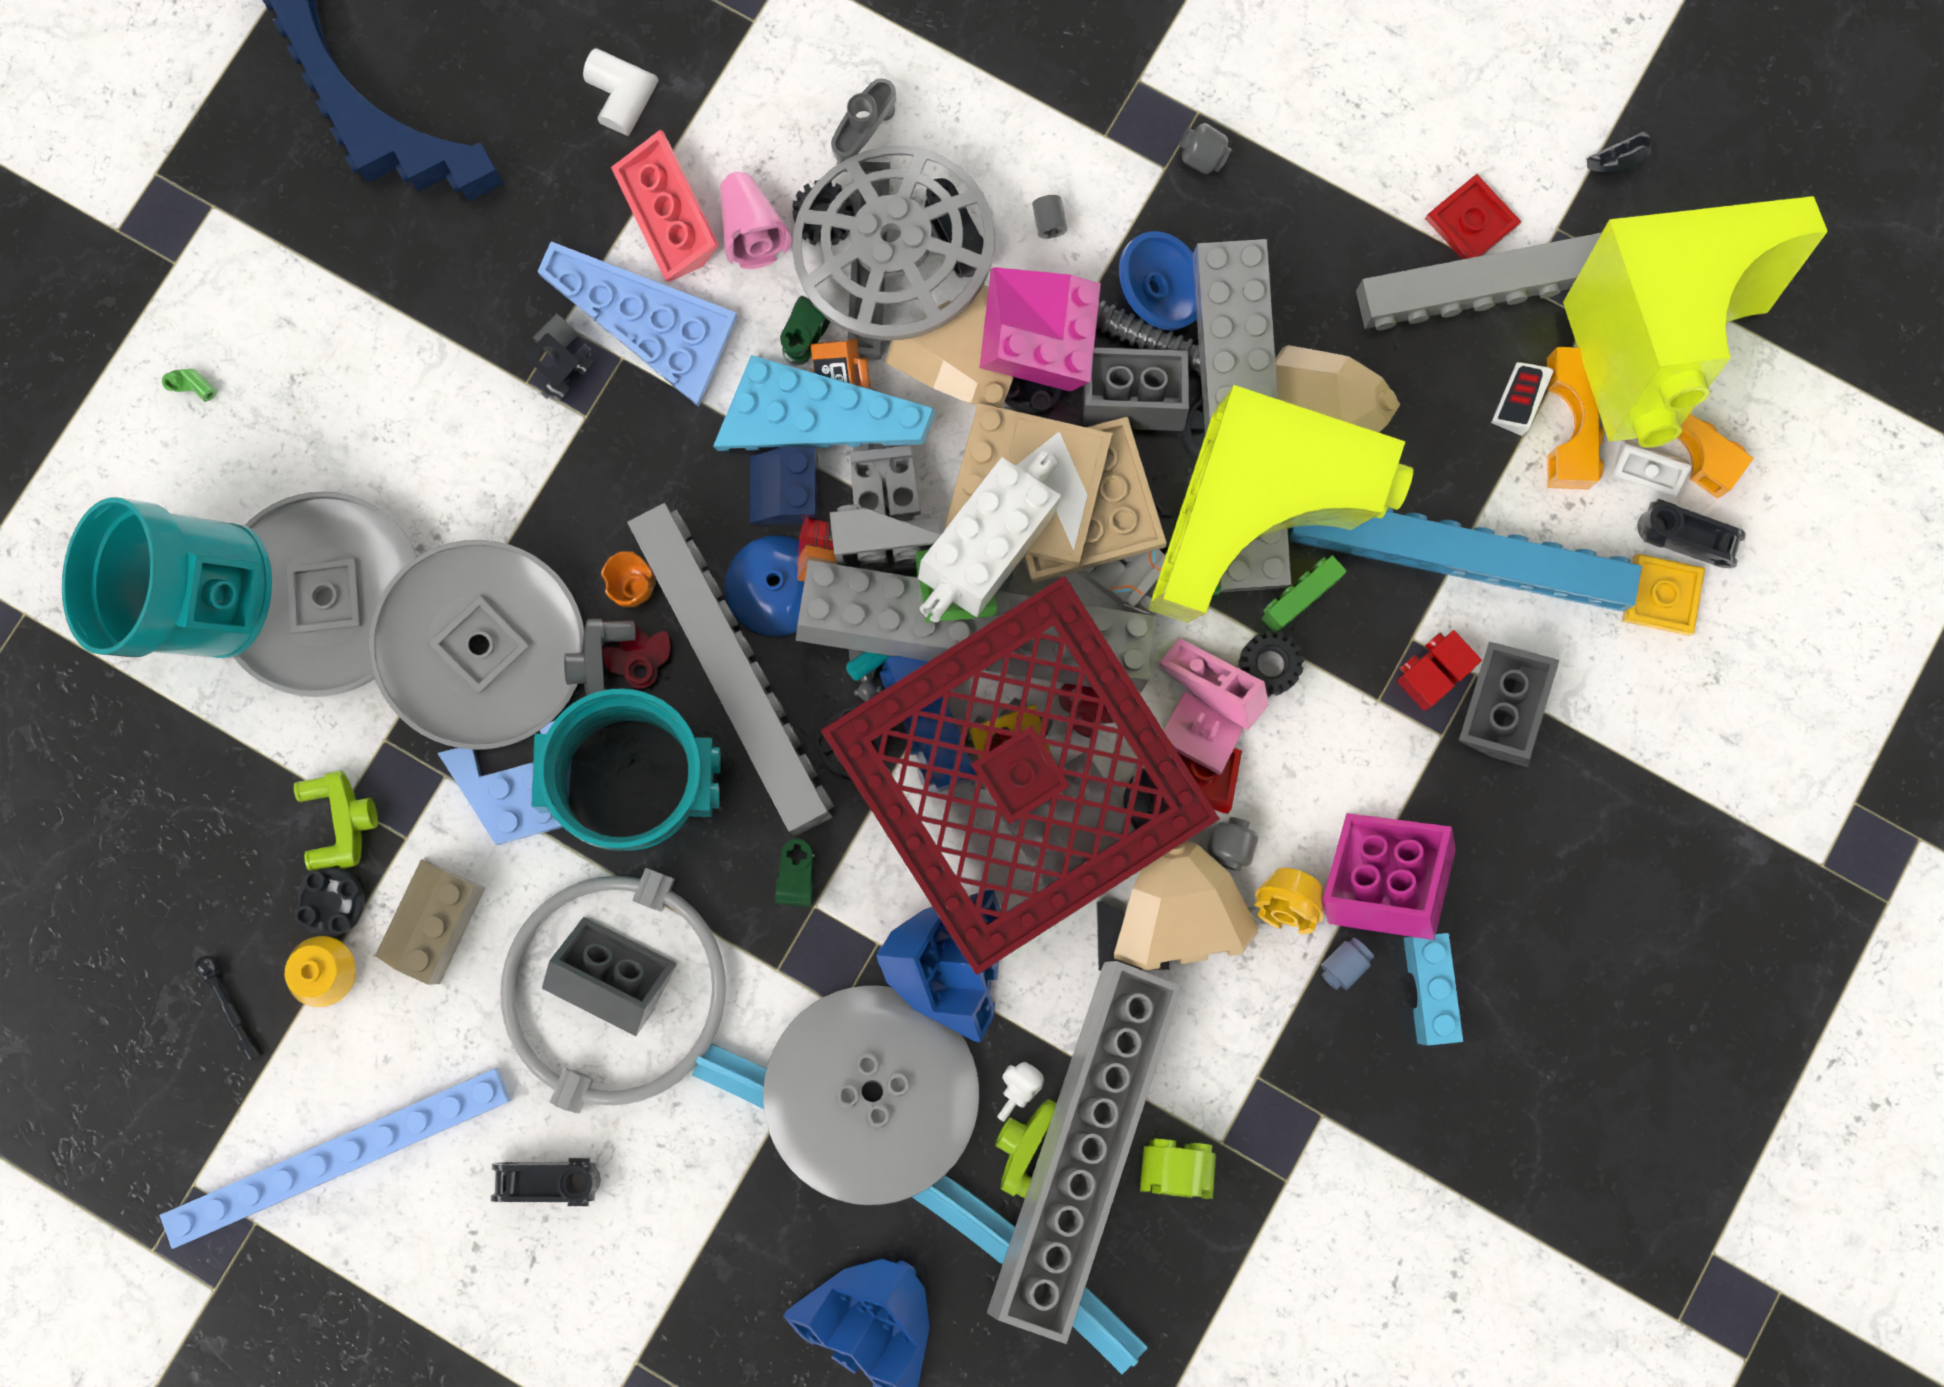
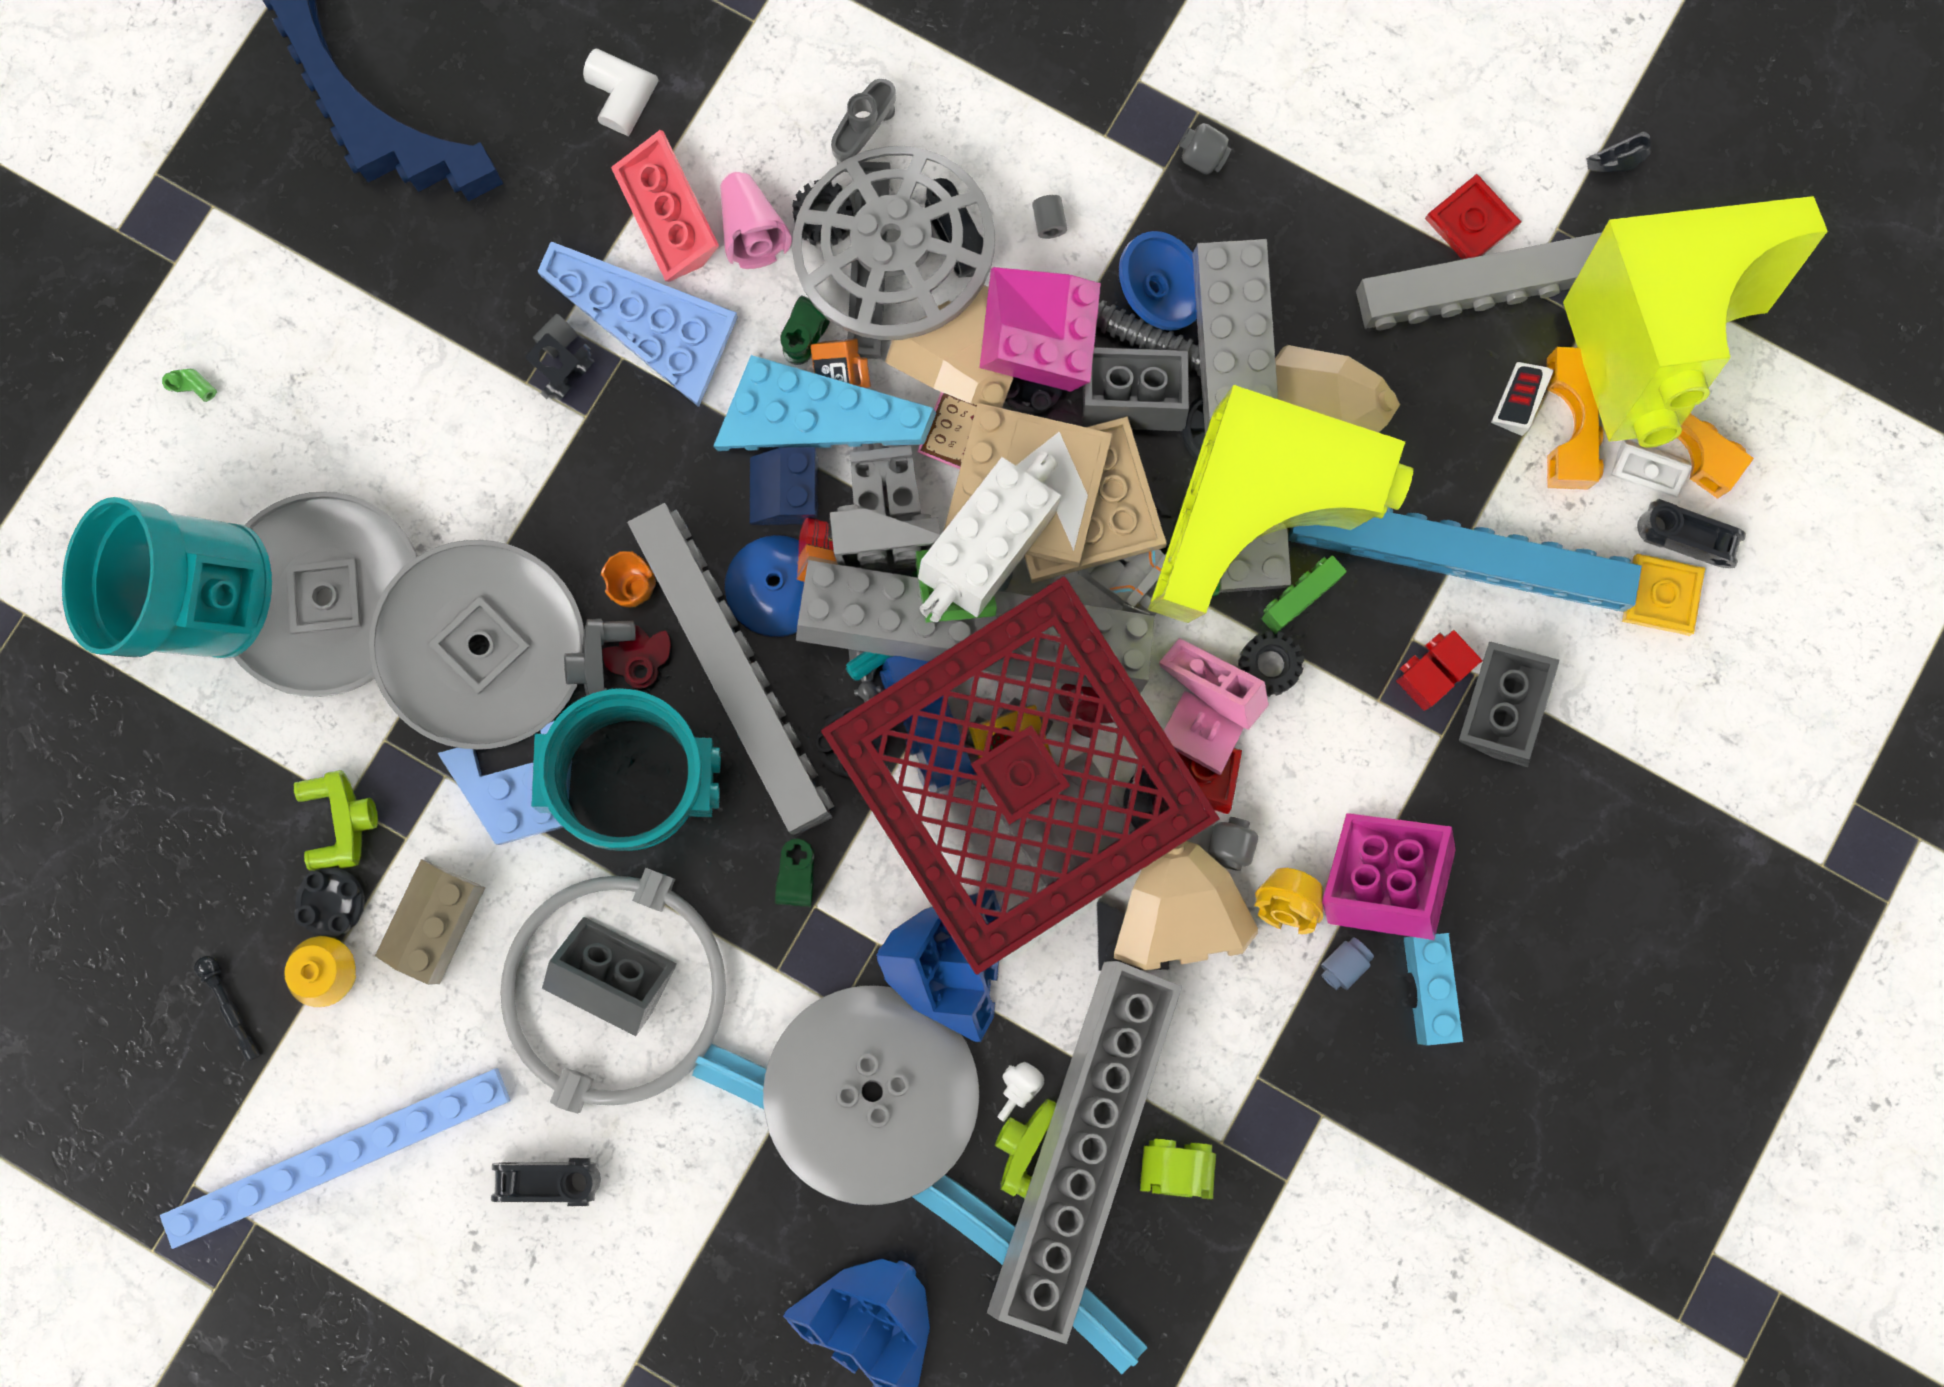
none -> tan piece [917,392,977,469]

